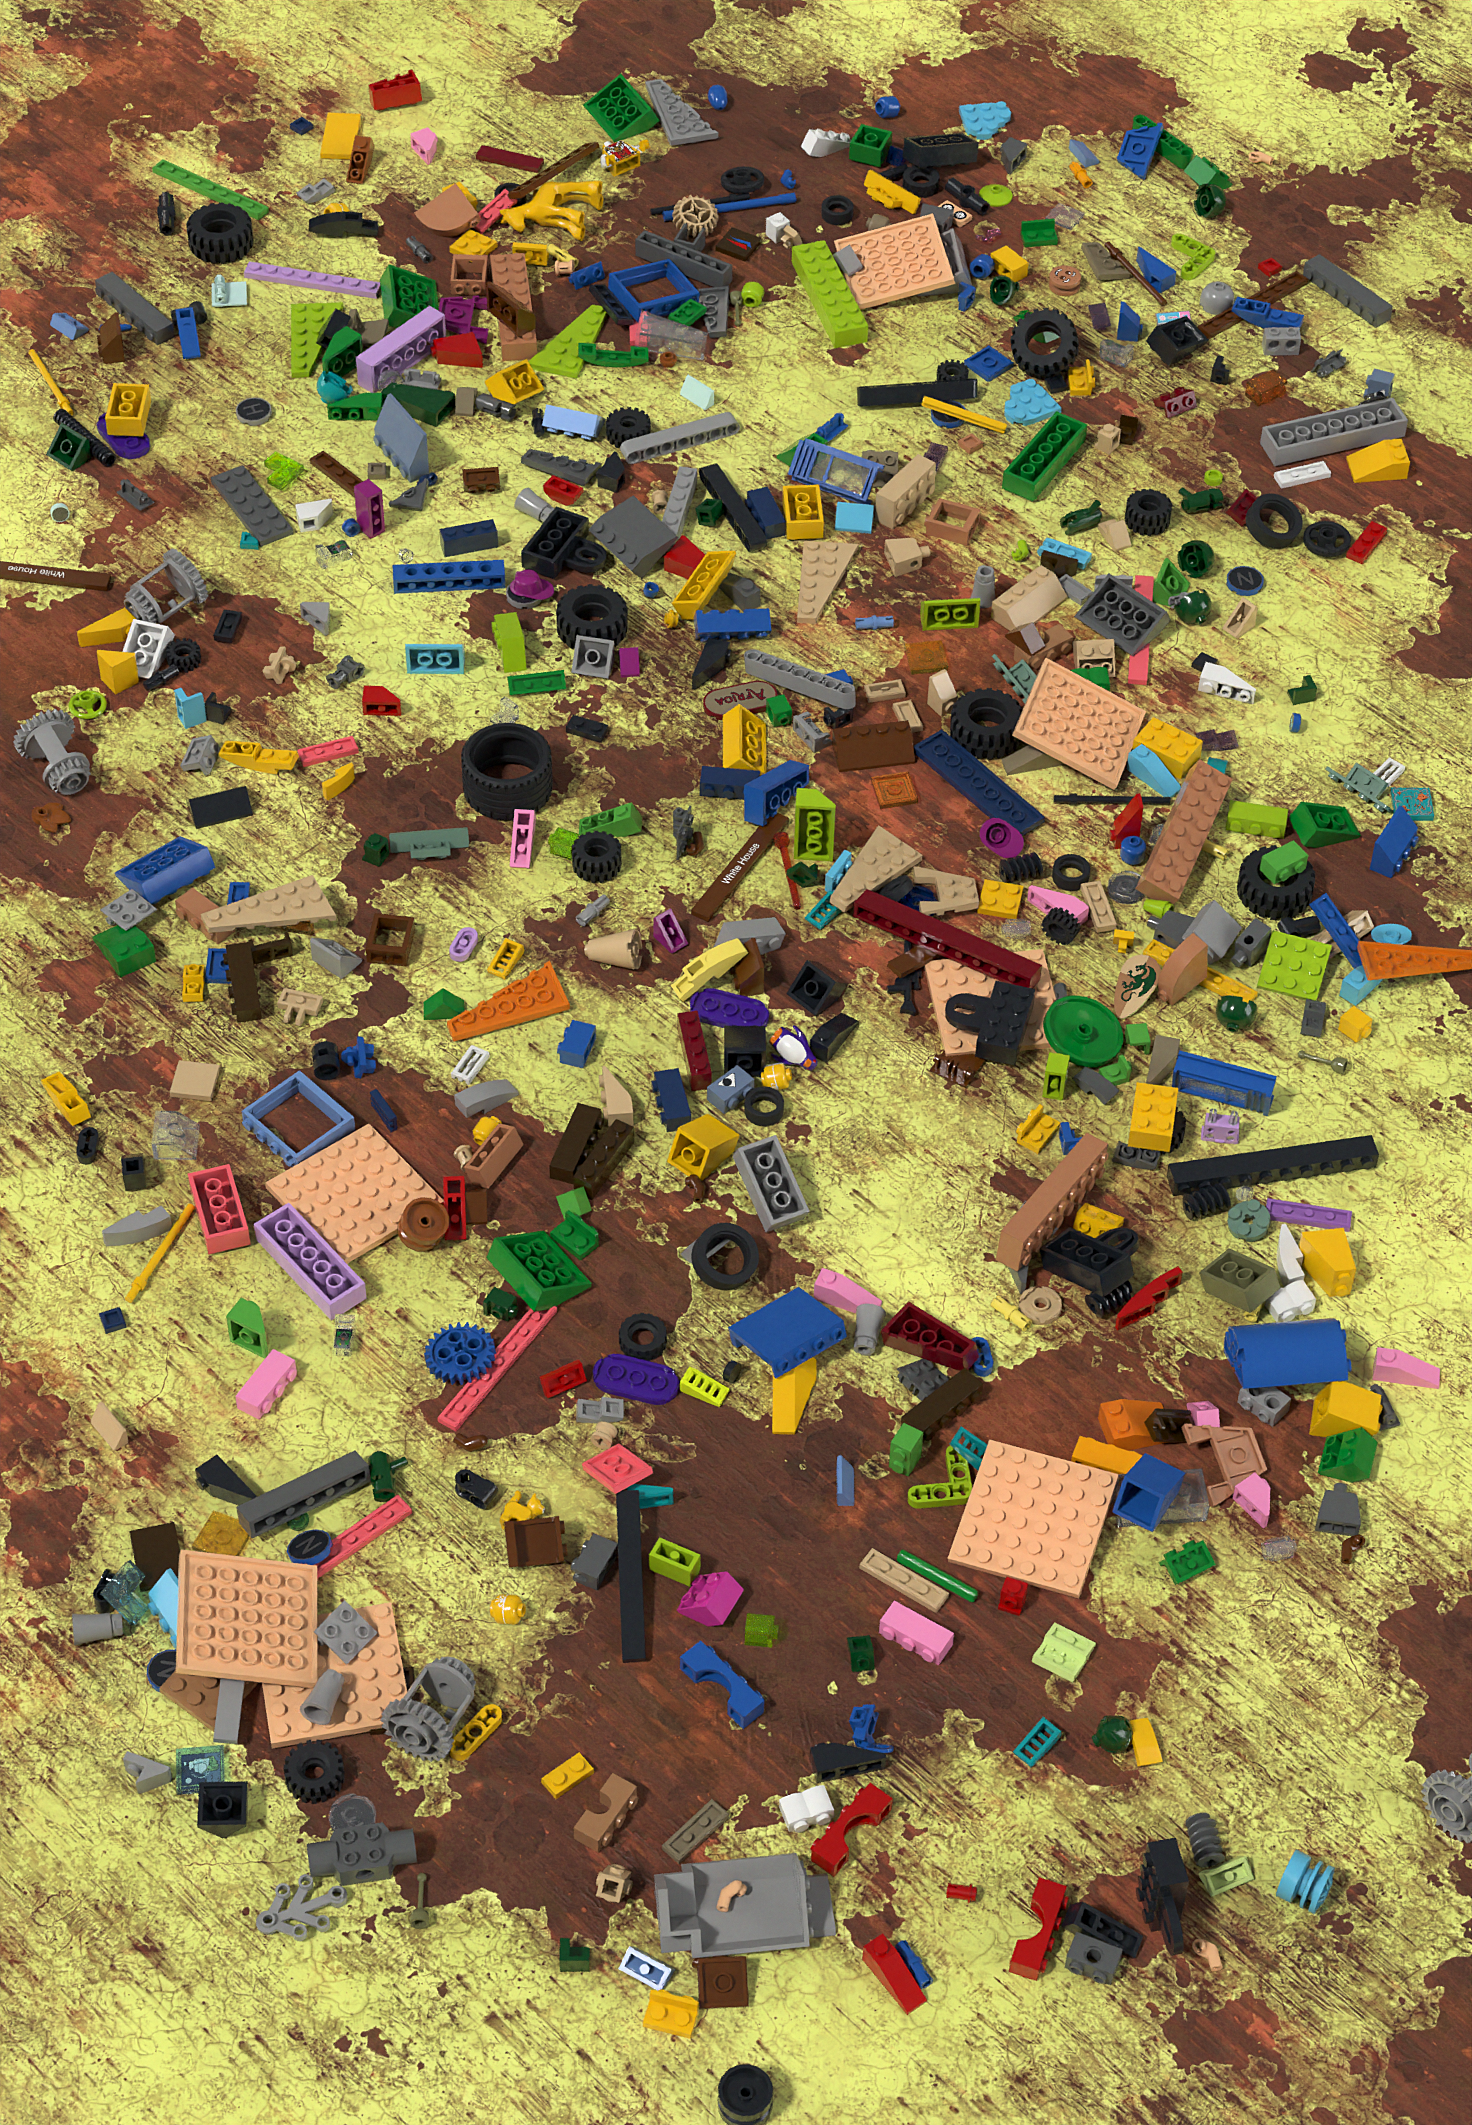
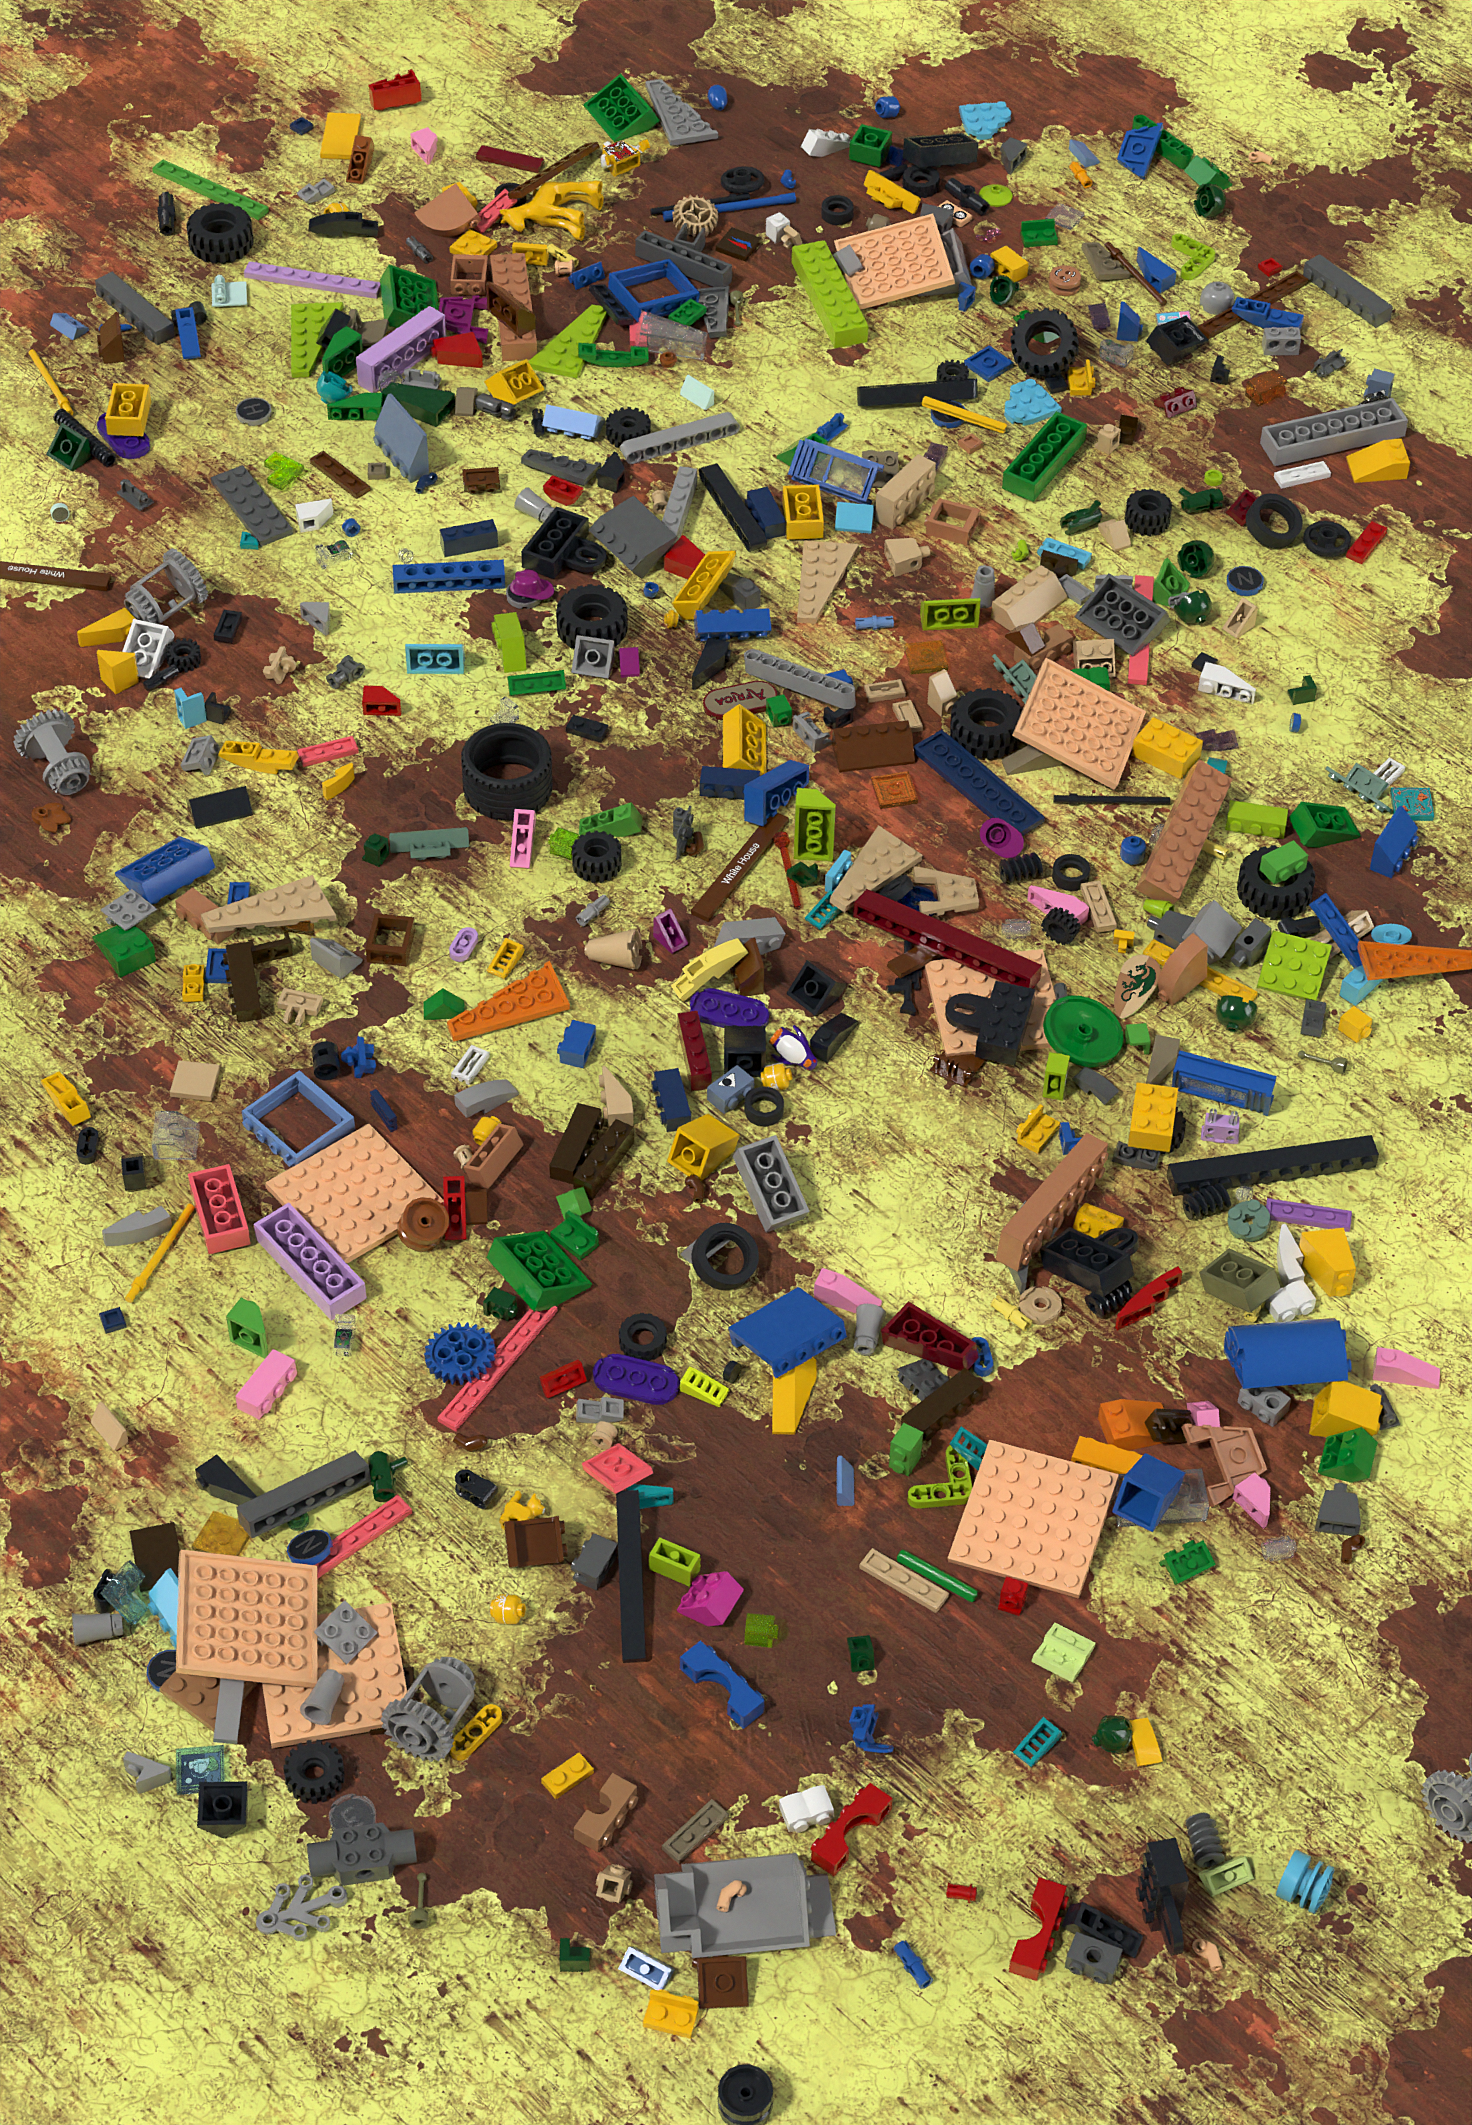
lime piece [68,690,107,719] -> none
magenta brick [354,479,385,539] -> none
dark grey tile [389,478,429,511] -> none
dark green brick [695,498,724,526] -> none
lime head [741,282,764,307] -> none
black slope [810,1743,886,1784] -> none
red slope [862,1933,927,2015] -> none
bright pink brick [879,1601,954,1665] -> none
yellow plate [977,879,1024,920] -> none
bright green bracket [1098,1055,1132,1086] -> none
clear tile [1107,870,1145,904] -> none
red slope [1109,793,1143,849] -> none
medium azure slope [1126,744,1181,799] -> none

